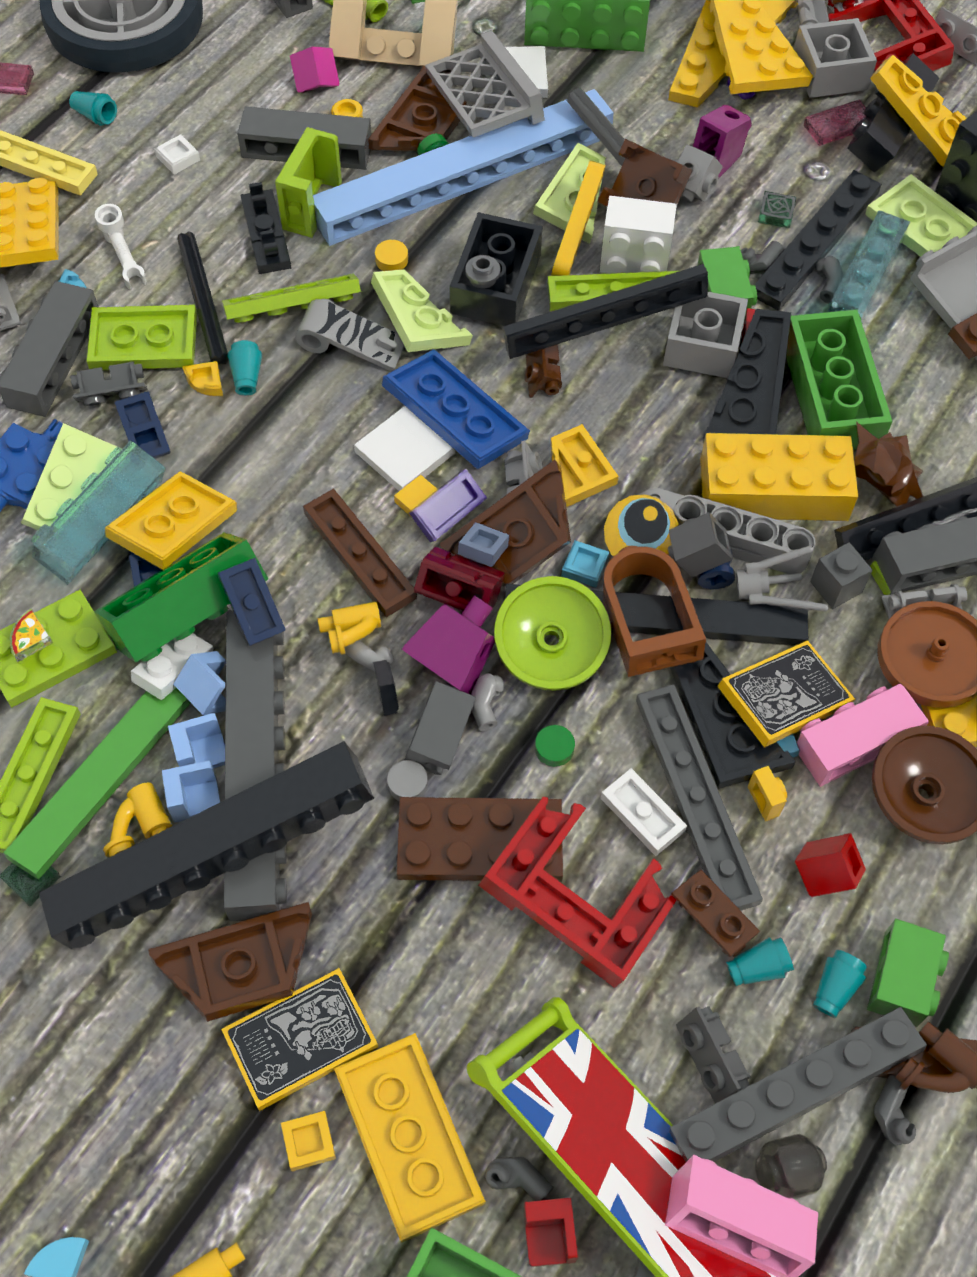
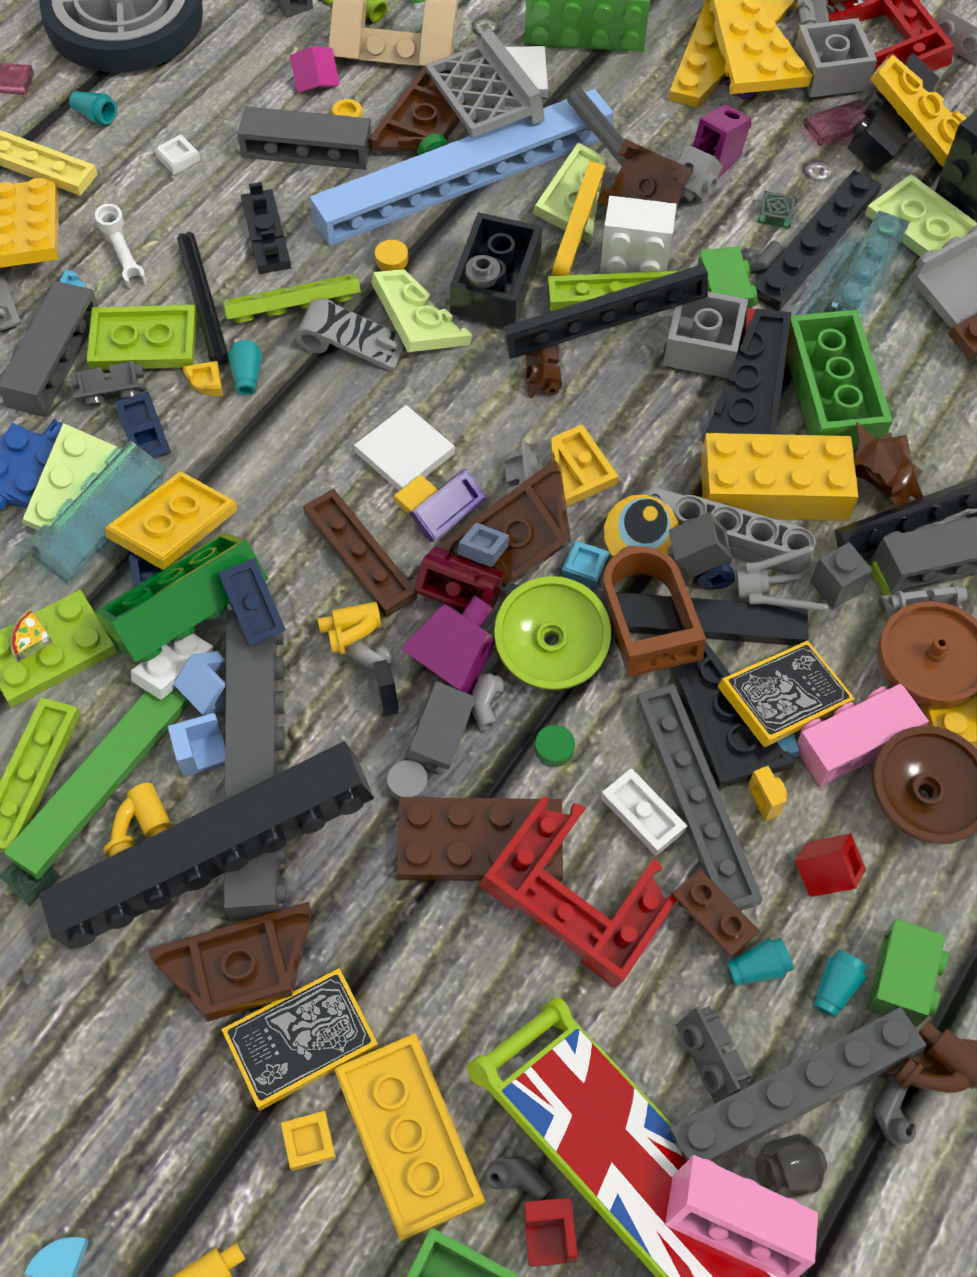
light blue panel [162,761,221,823] -> none
lime panel [275,127,342,238] -> none
blue tile [382,349,530,469] -> none
dark grey arm [816,256,846,303] -> none

